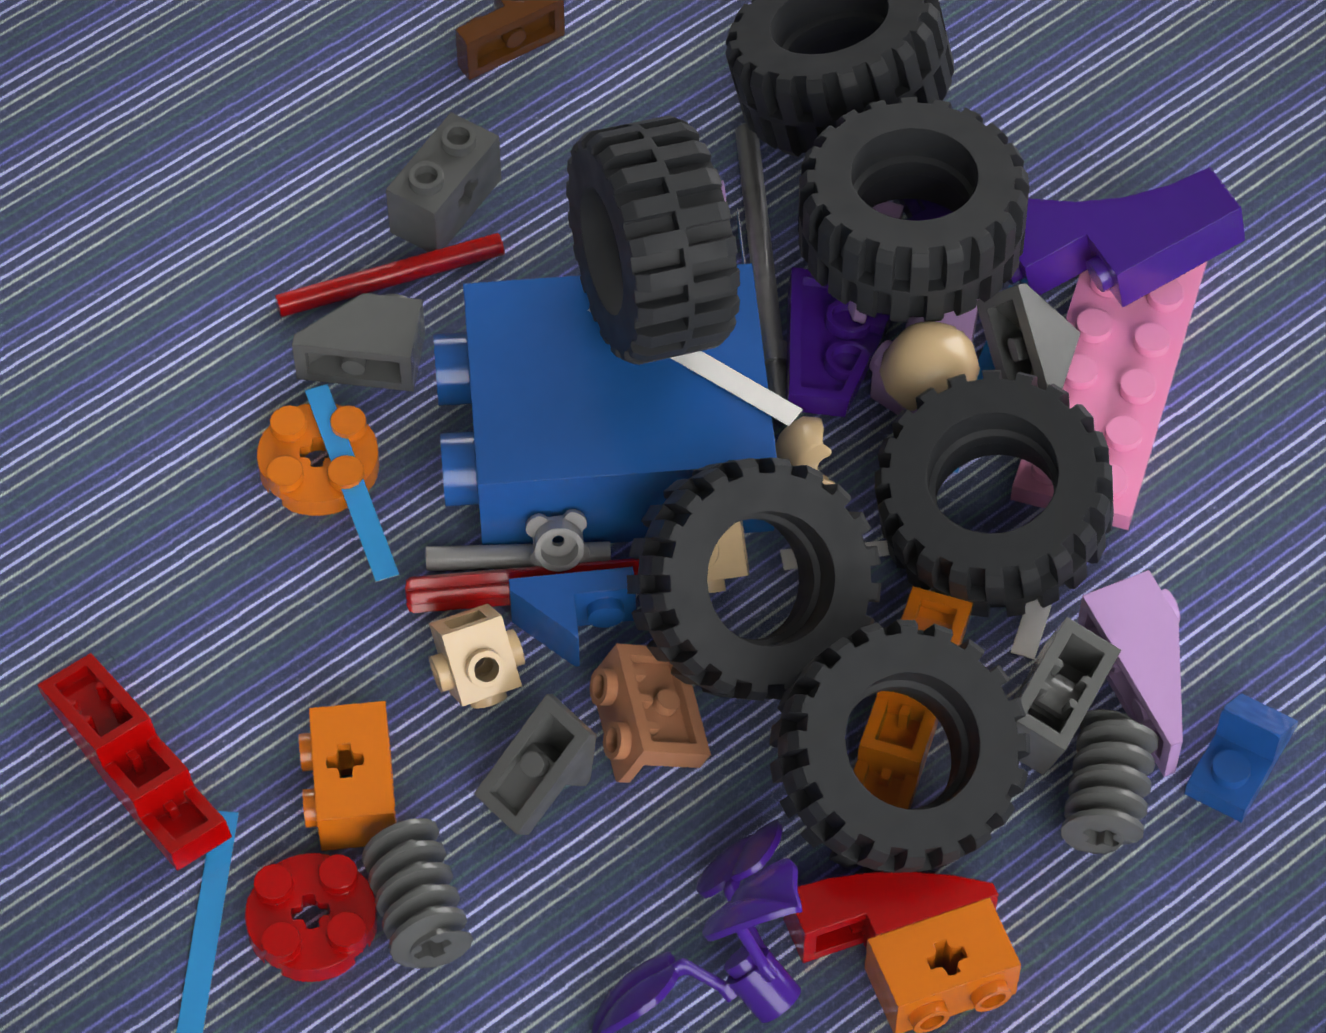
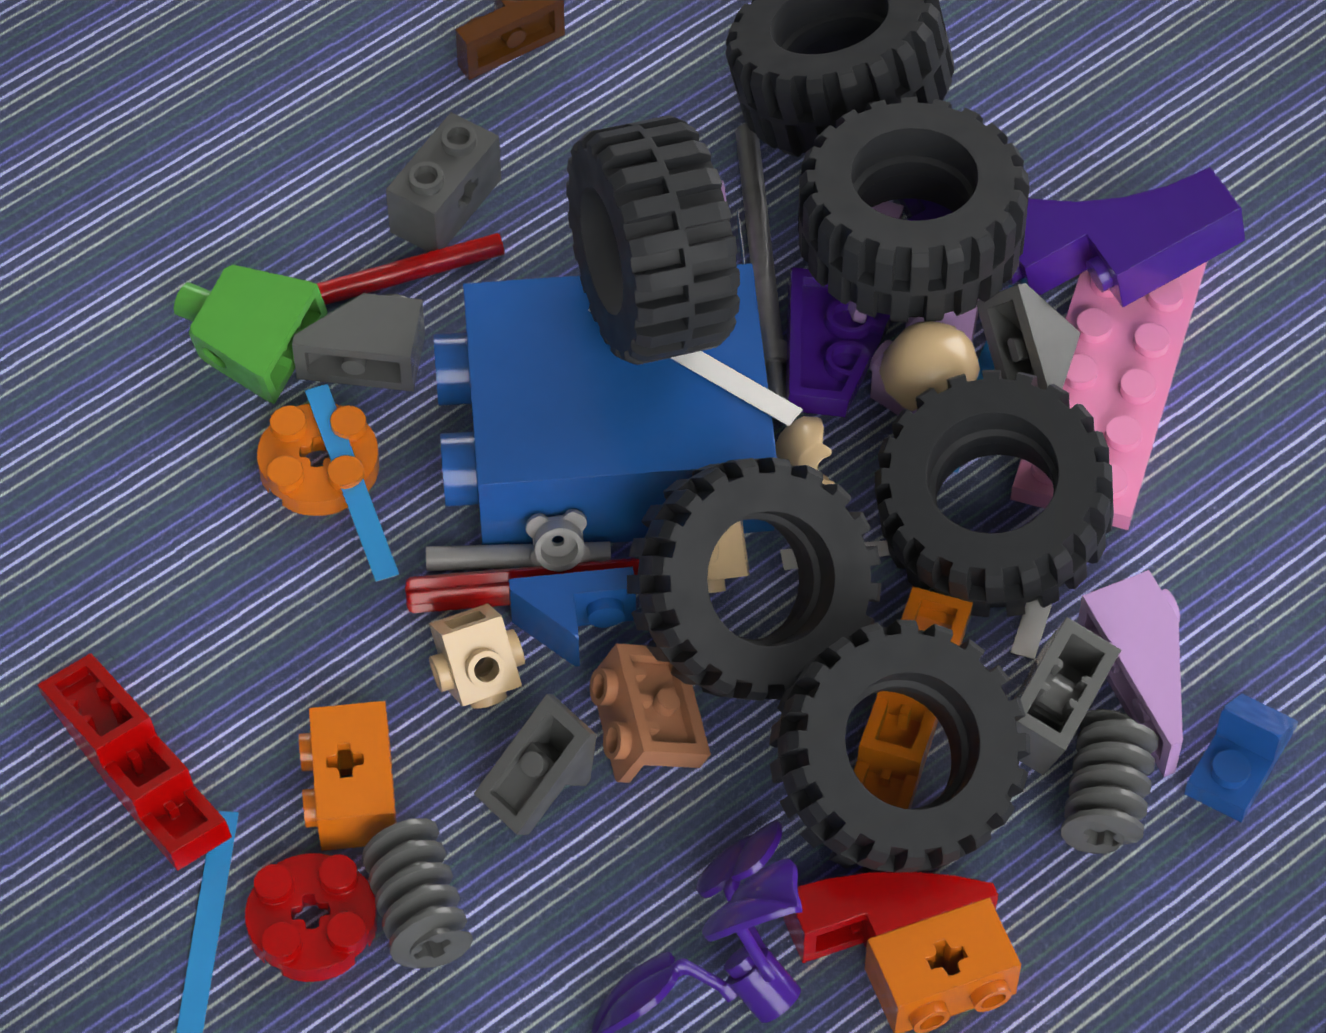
none -> bright green torso [174,265,328,404]

